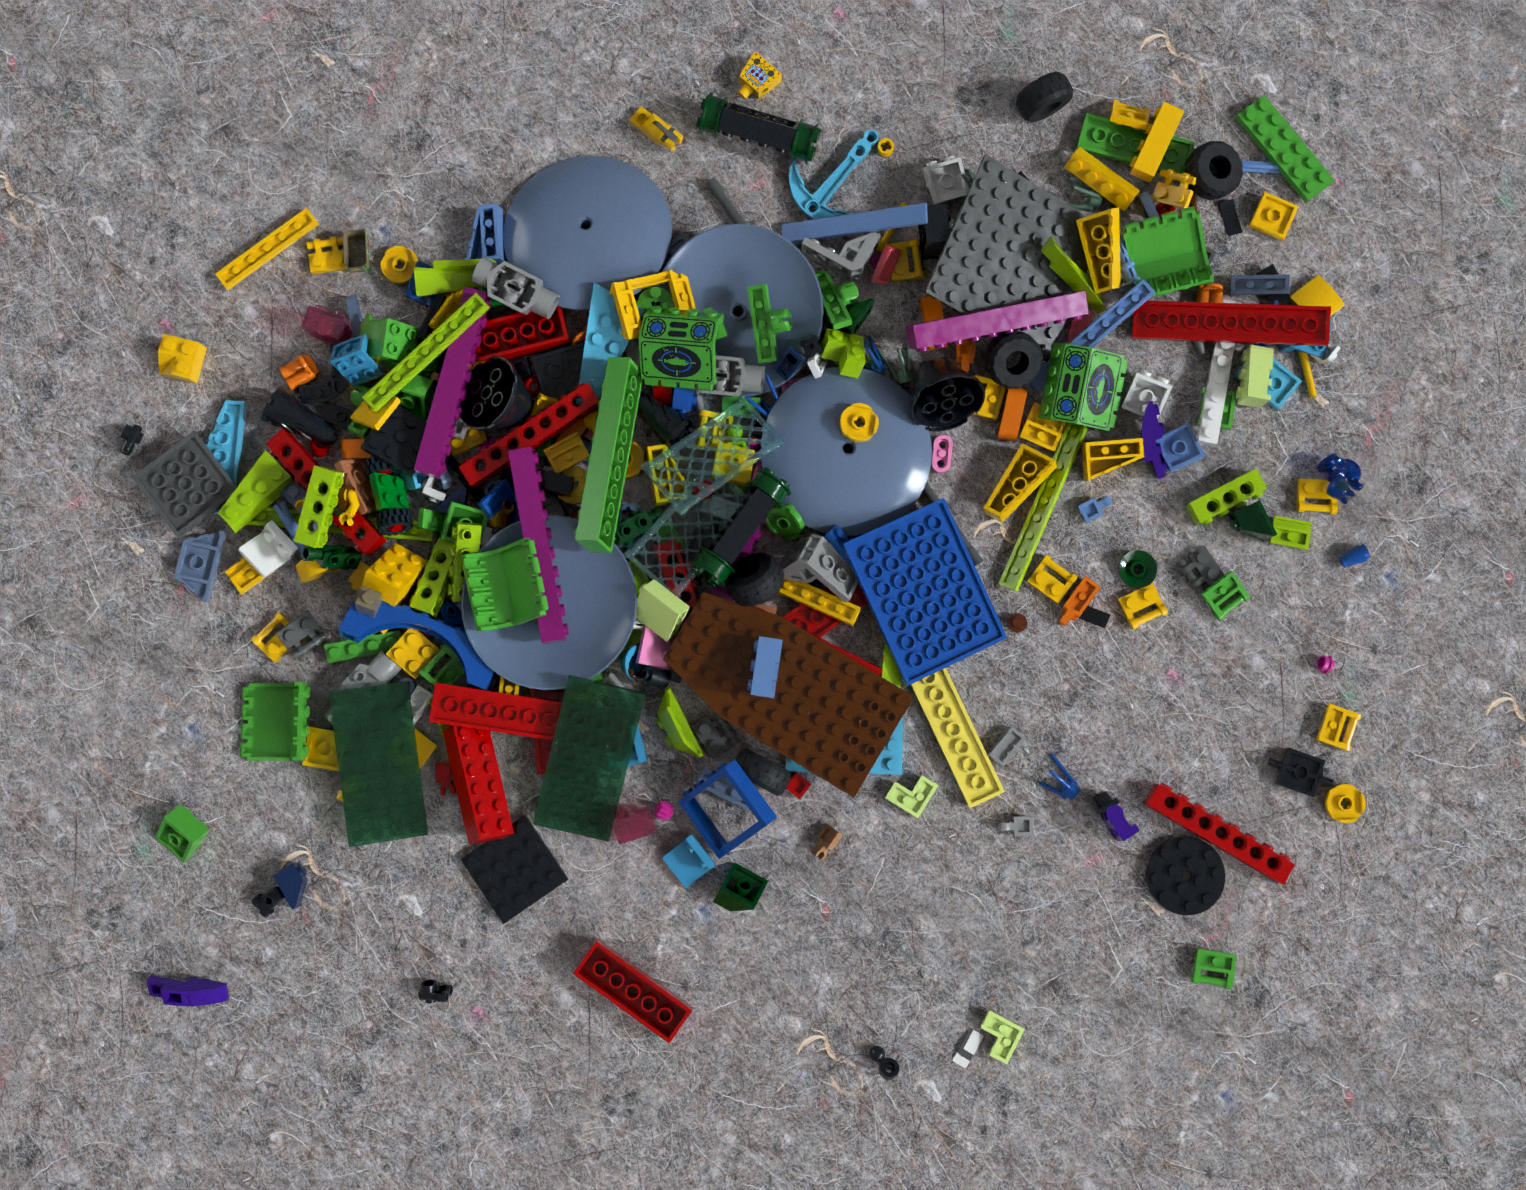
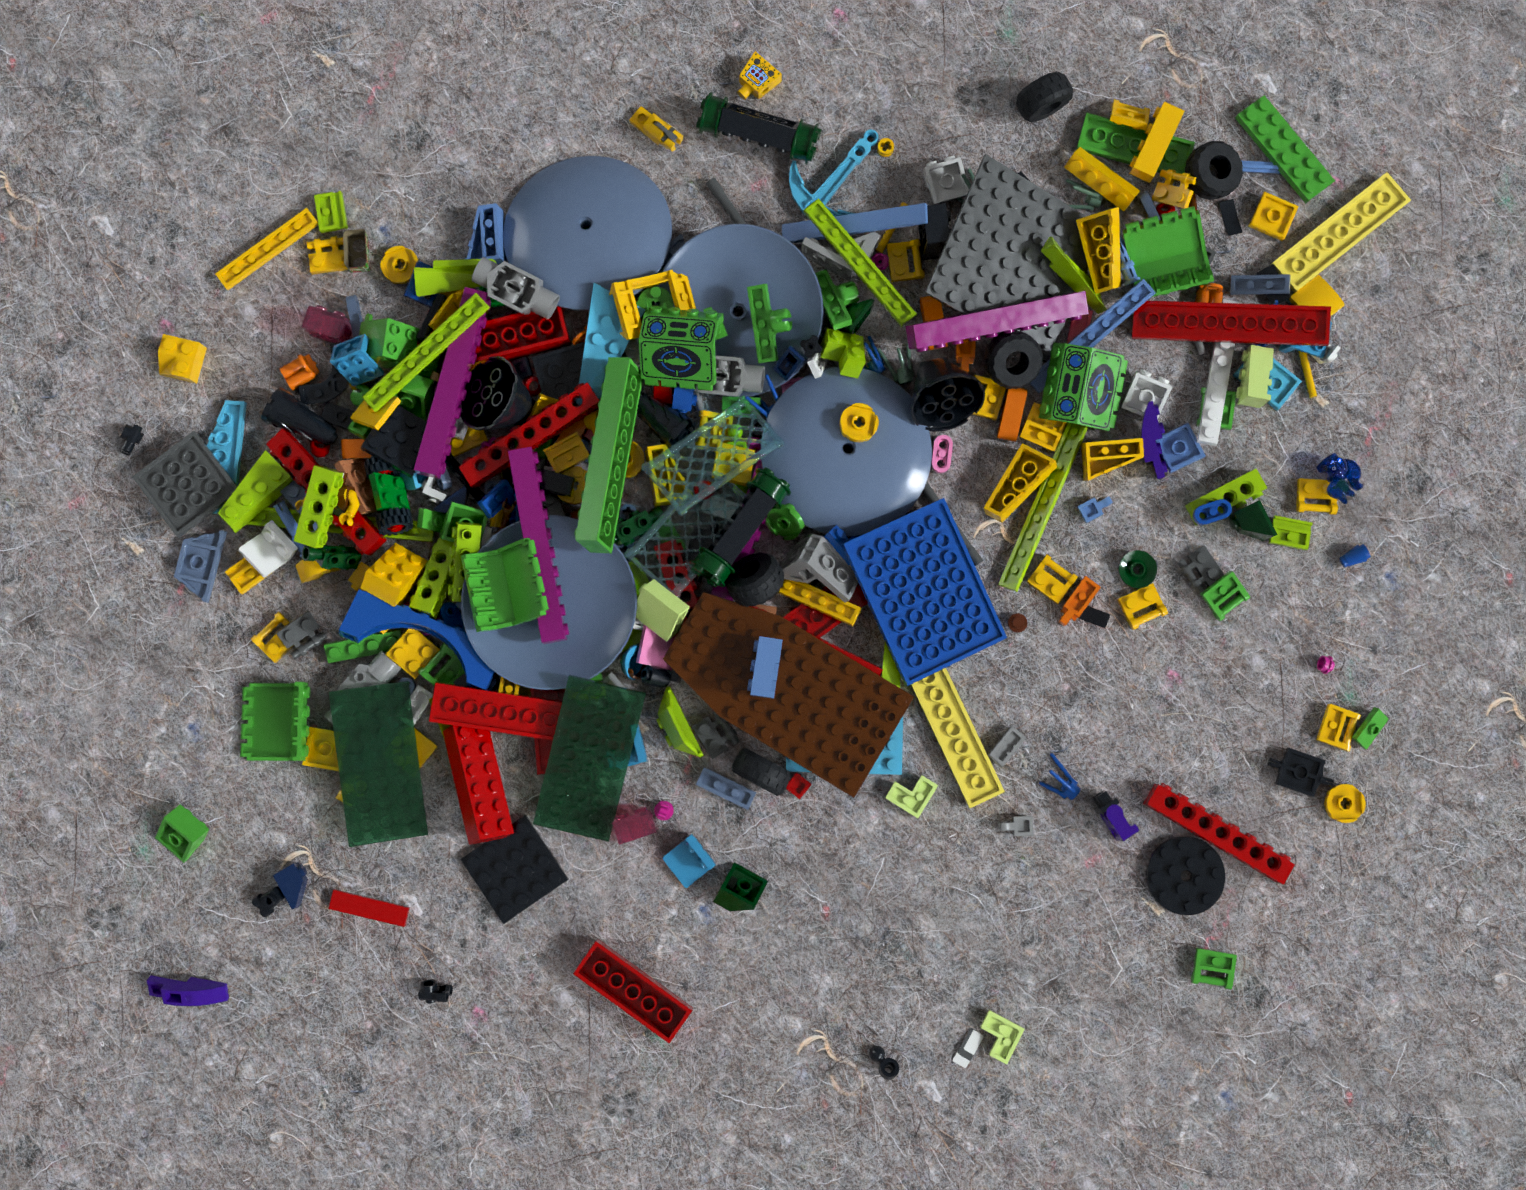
dark tan brick [353,586,382,618] -> none
red plate [435,761,456,796] -> none
blue window [678,760,777,859] -> none
medium nougat plate [811,824,843,861] -> none
coral tile [871,245,902,285] -> none
none -> lime plate [314,191,348,233]
none -> red tile [328,889,410,927]
none -> lime tile [803,198,917,327]
none -> blue plate [1193,499,1232,525]
none -> light yellow plate [1270,172,1411,293]
none -> bright green plate [1352,707,1389,750]

